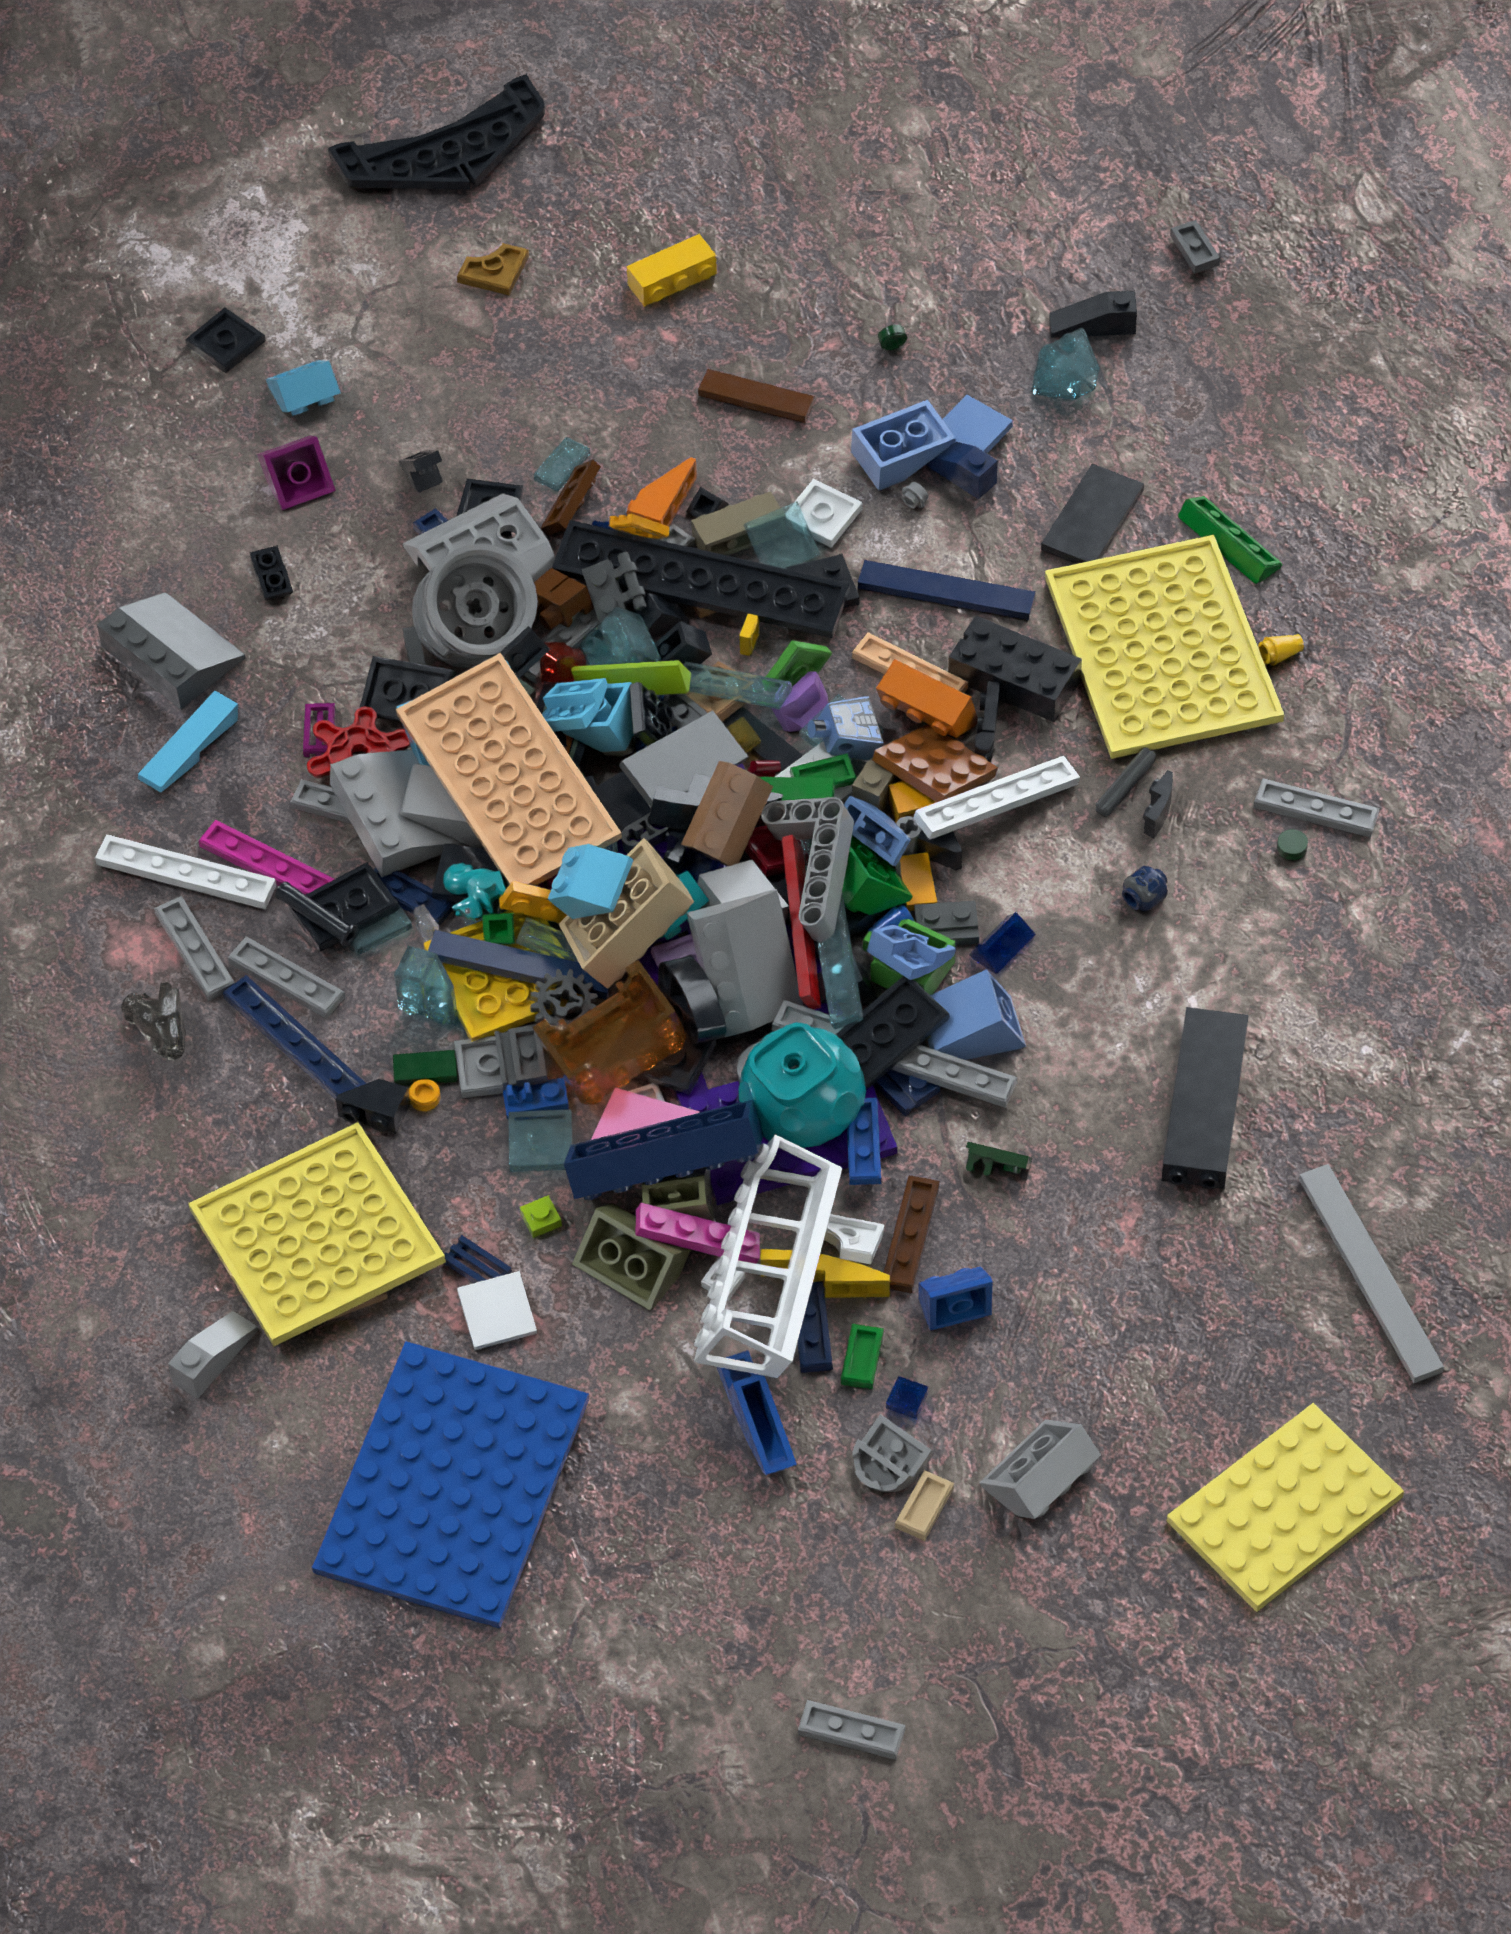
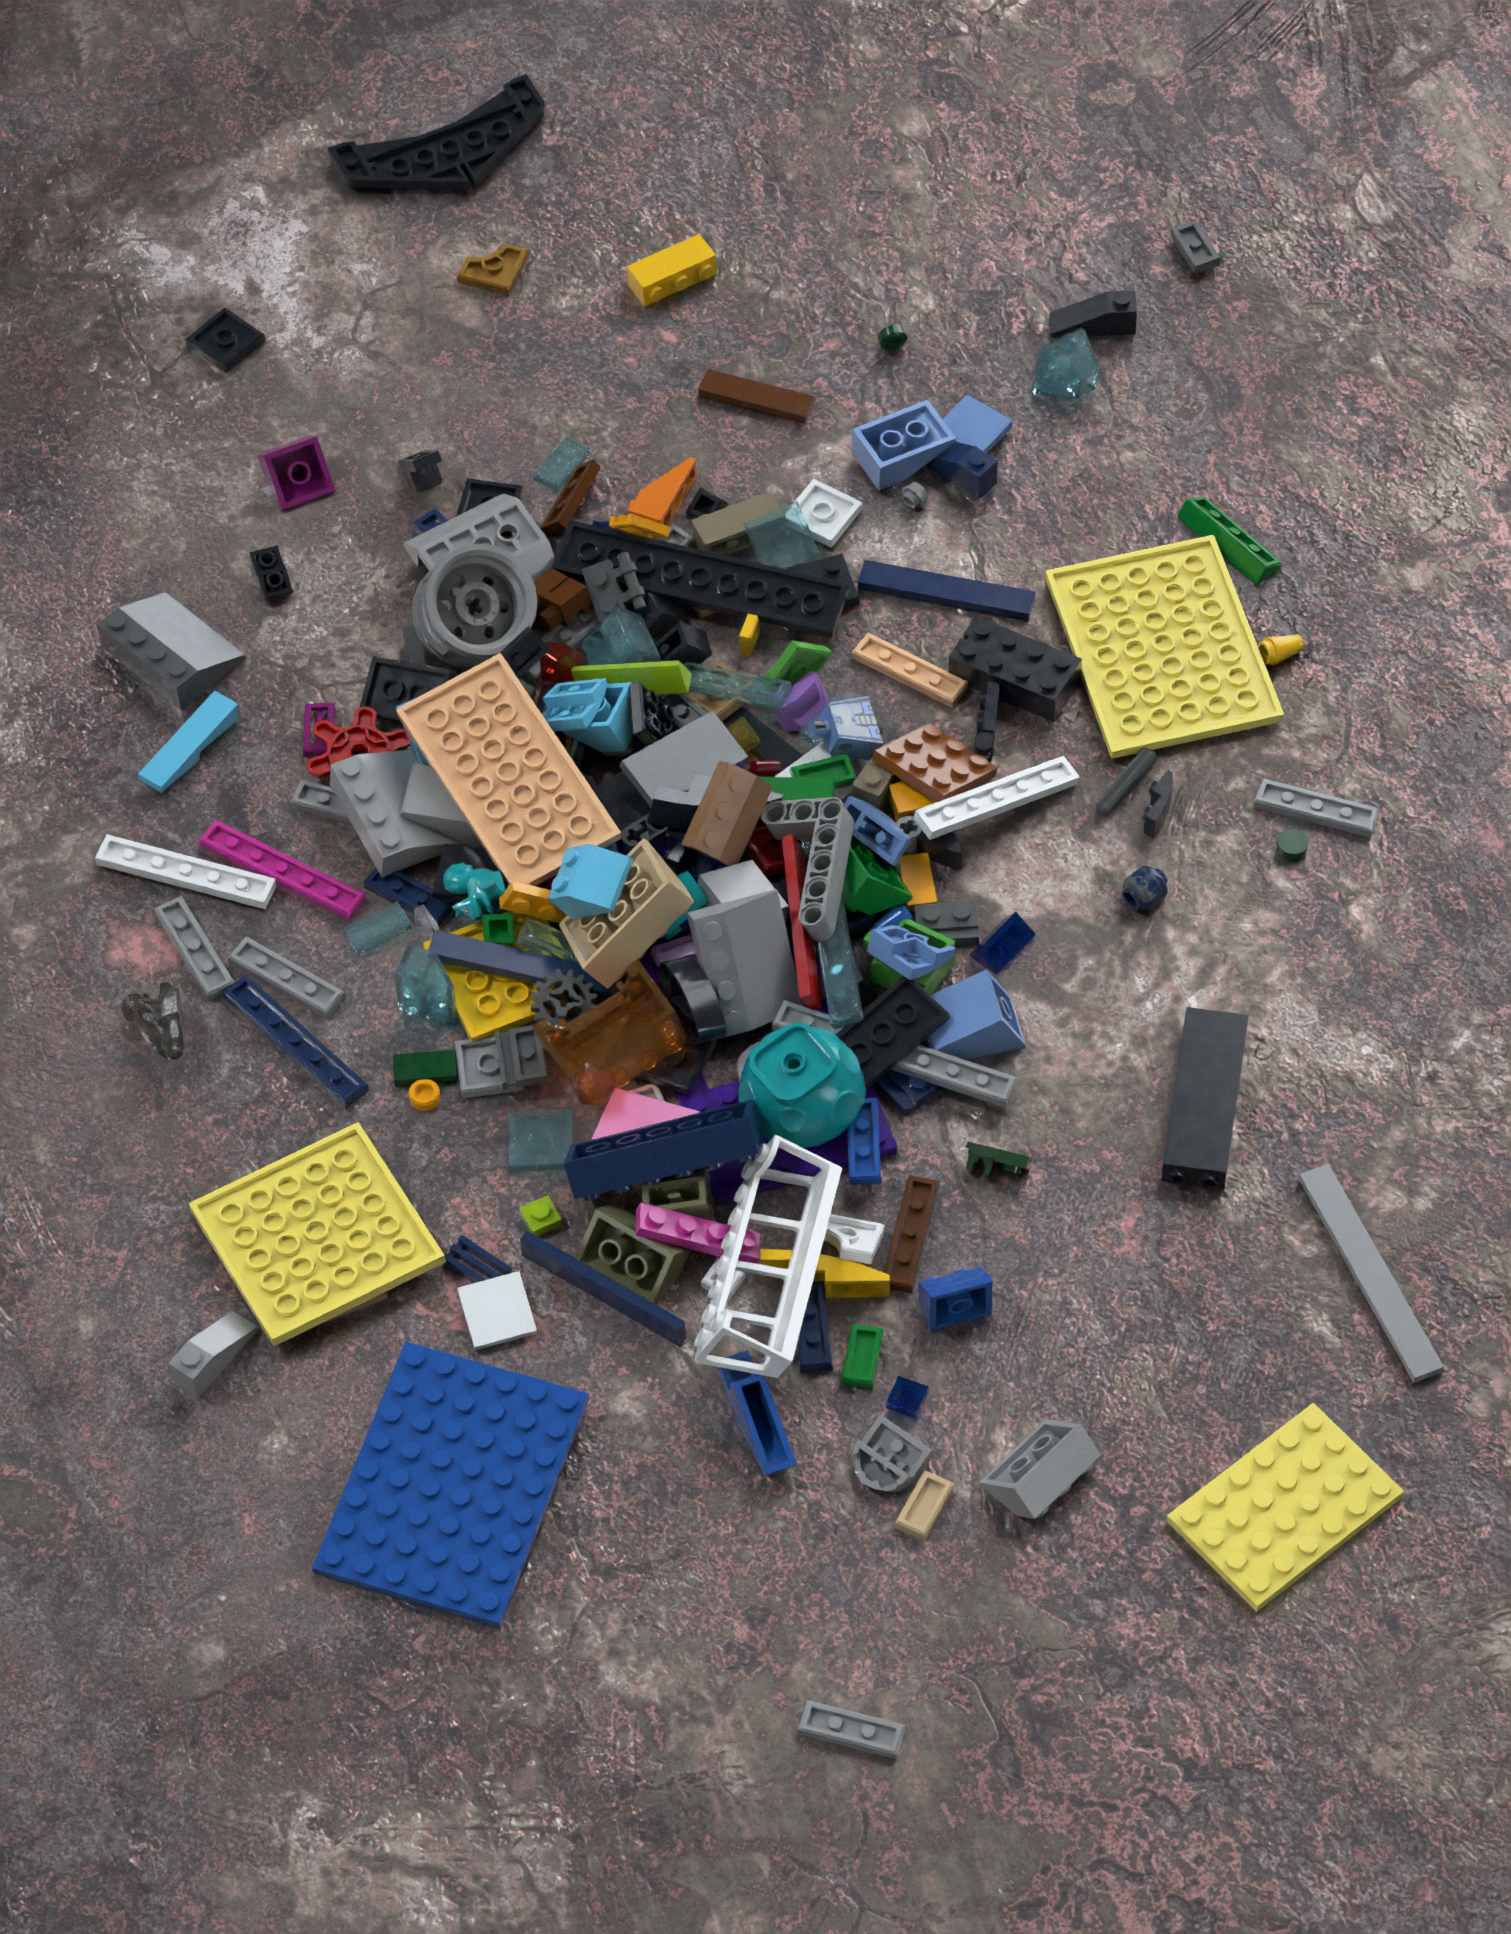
medium azure slope [266,360,340,416] -> none
black pin [275,881,359,947] -> none
black tile [289,862,399,952] -> none
black slope [336,1079,411,1134] -> none
blue plate [503,1078,569,1119] -> none
orange slope [876,659,978,738] -> none
black tile [1041,464,1144,564] -> none
none -> dark blue tile [520,1231,686,1347]

